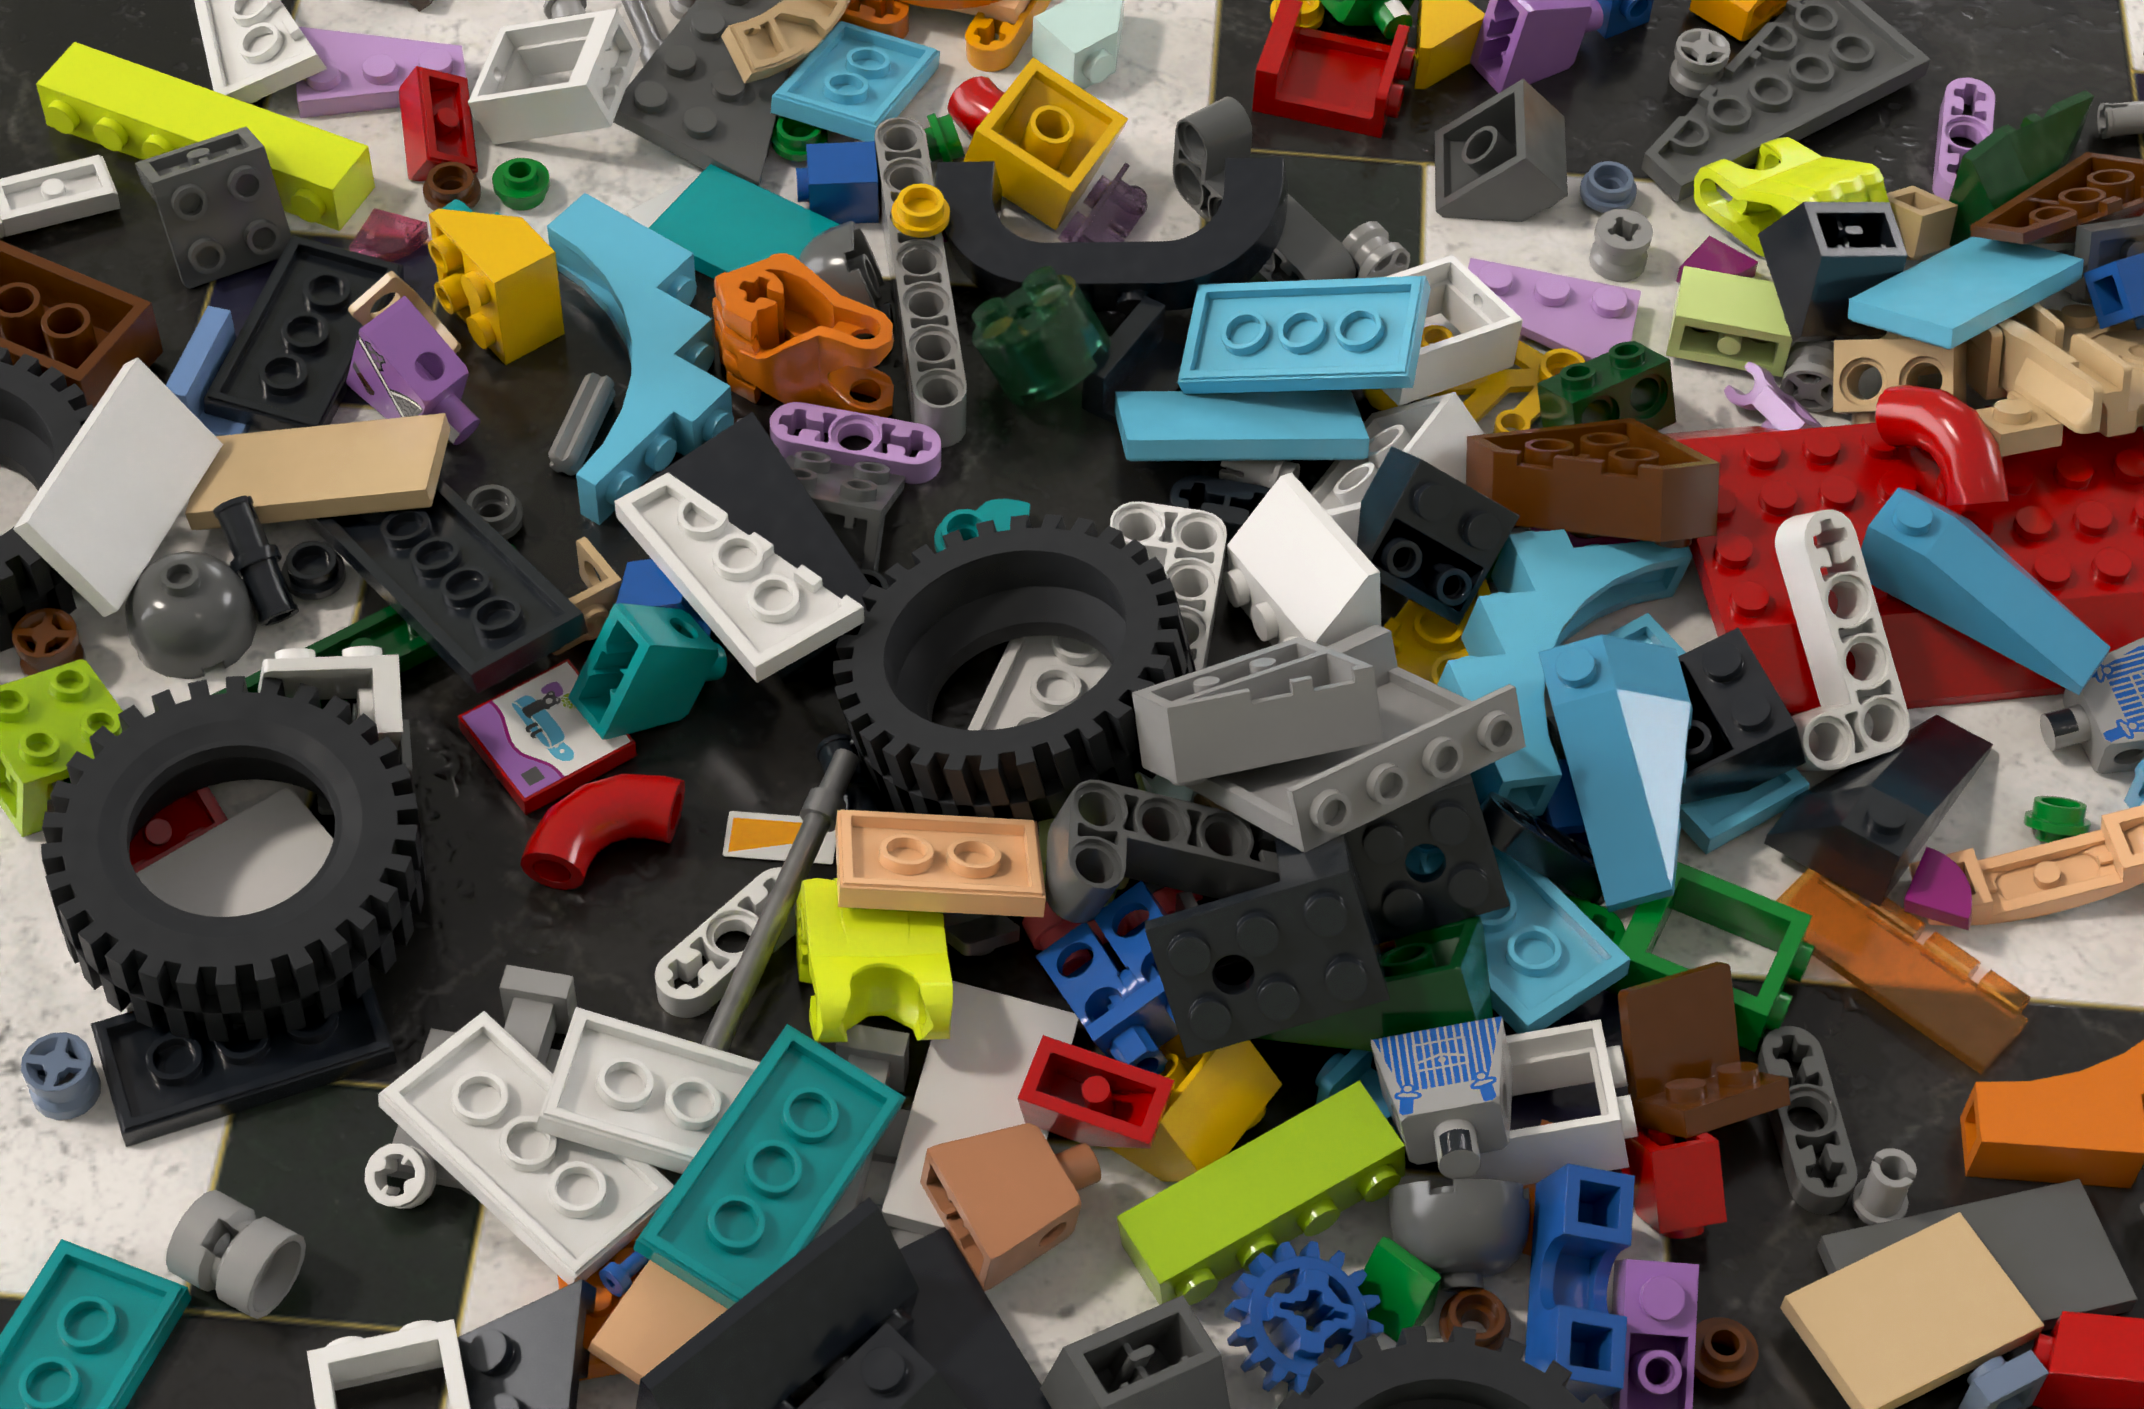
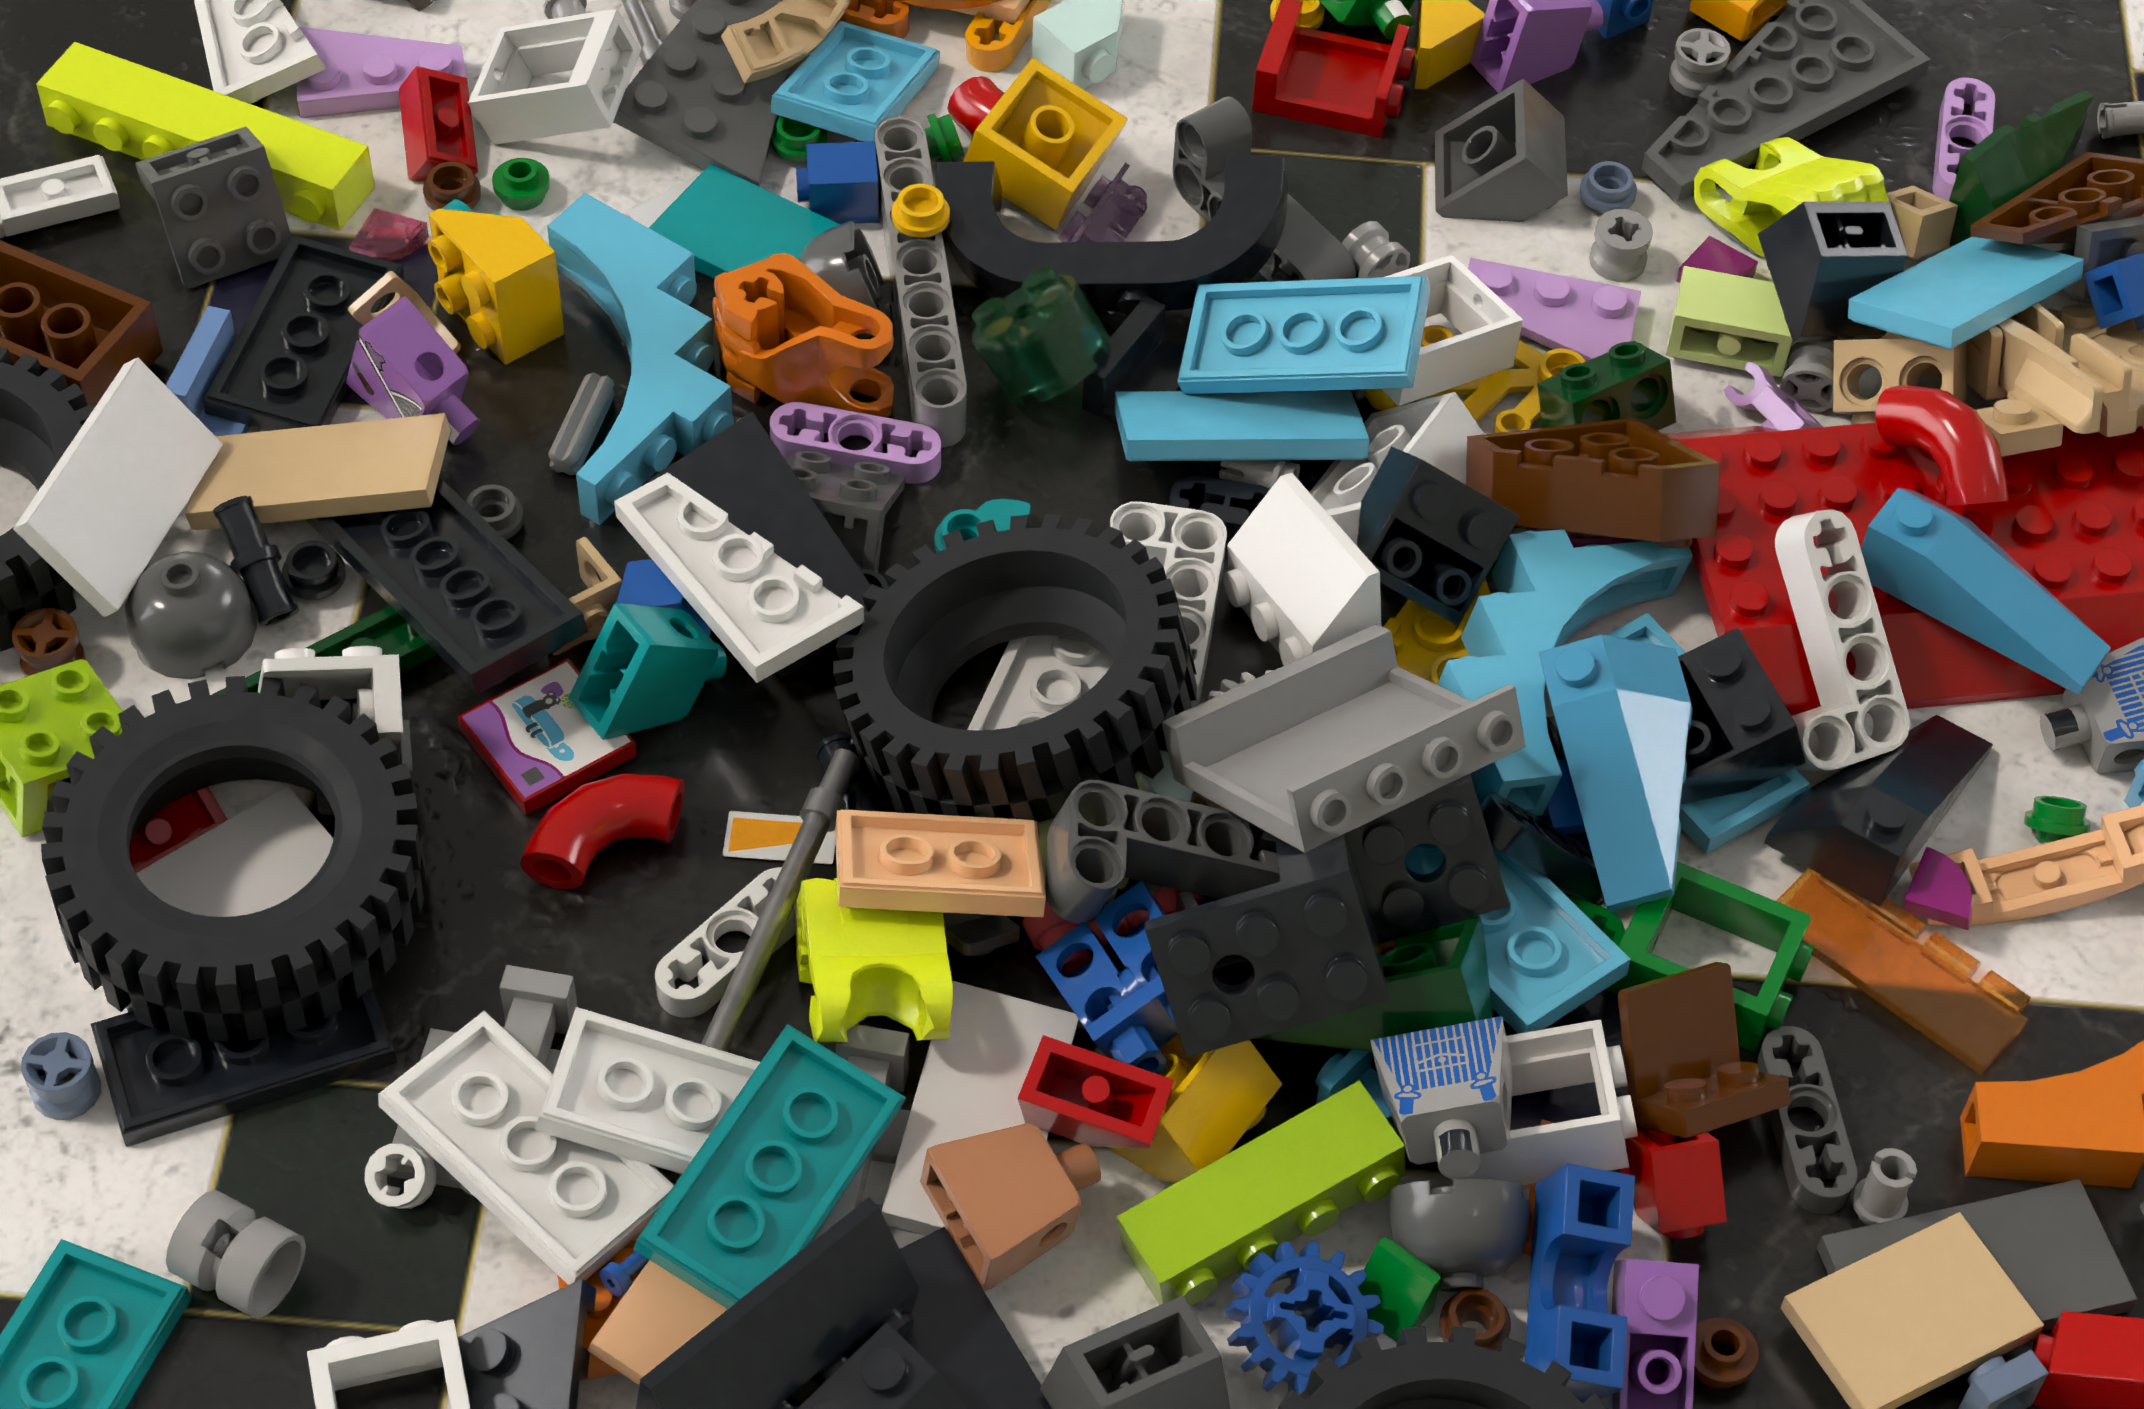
light grey wedge [1132,637,1383,786] -> none

